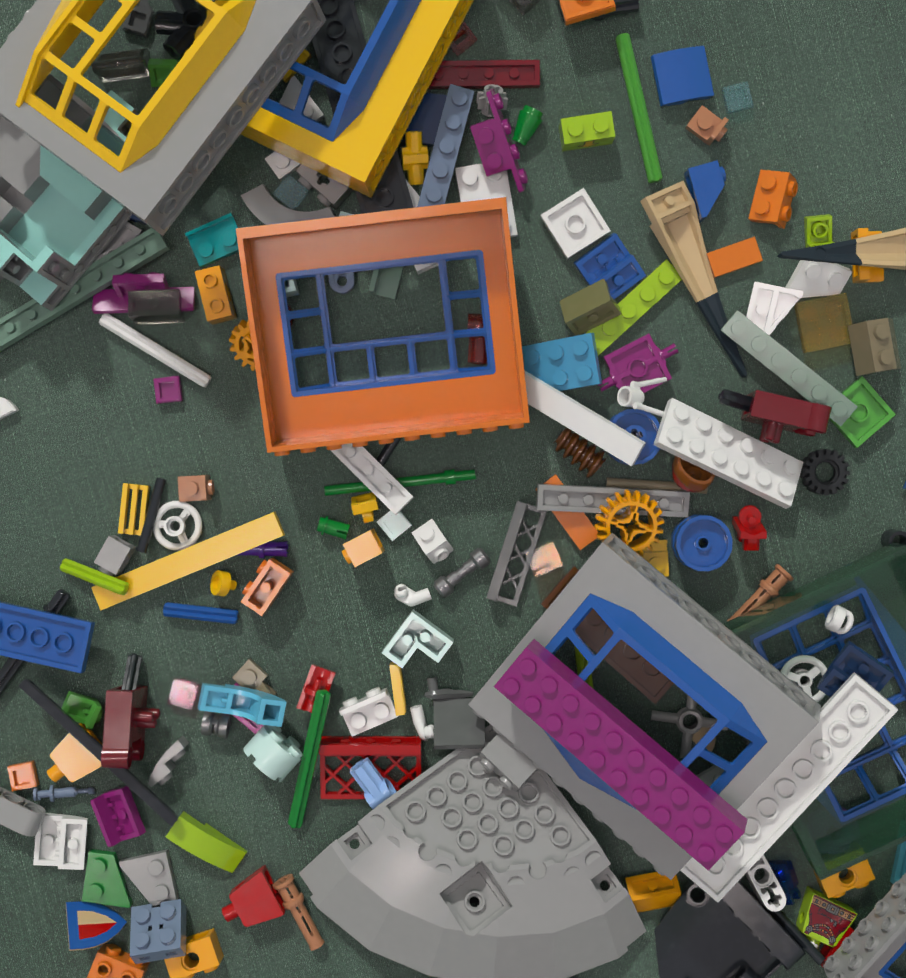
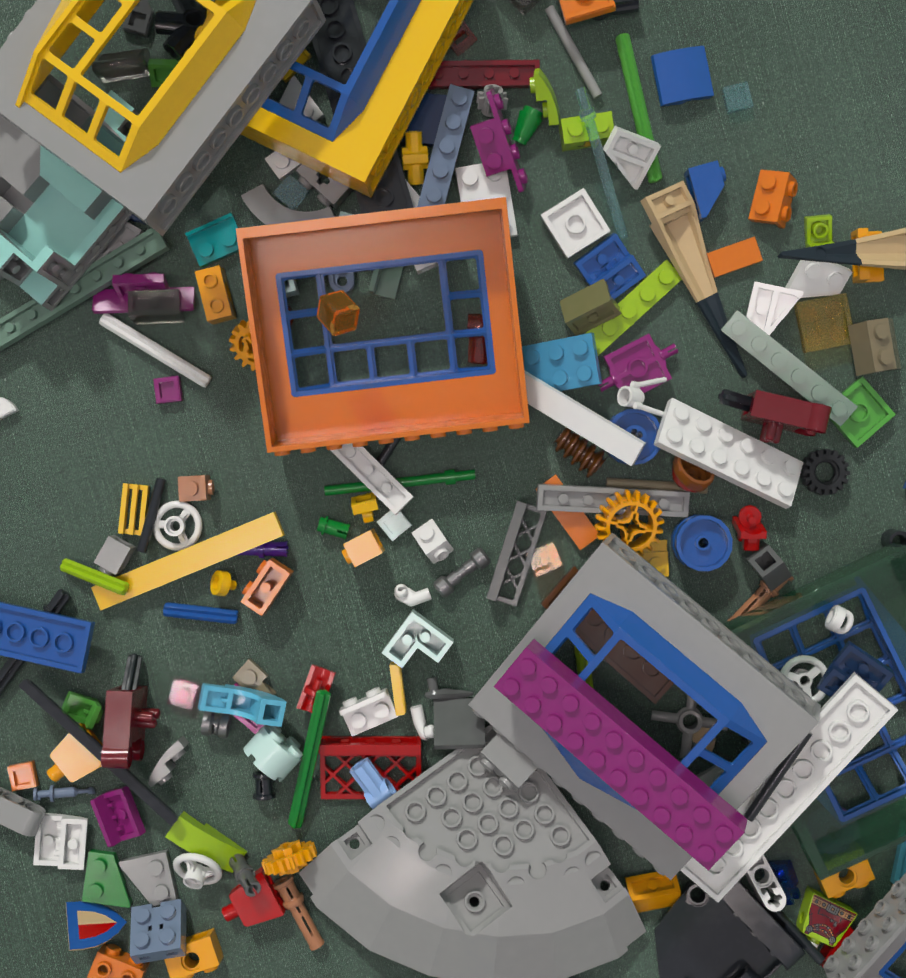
nougat bracket [686,105,729,146] -> none
none -> white piece [173,853,222,889]
none -> flat silver pin [229,854,261,897]
none -> black bush [252,771,276,800]
none -> light orange gear [261,840,318,876]
none -> clear orange panel [317,290,360,336]
none -> lime slope [530,68,560,126]
none -> light grey bar [545,5,603,99]
none -> clear light blue bar [575,86,628,239]
none -> white wing [603,126,661,190]
none -> dark grey slope [741,540,792,591]
none -> black bar [744,732,813,822]

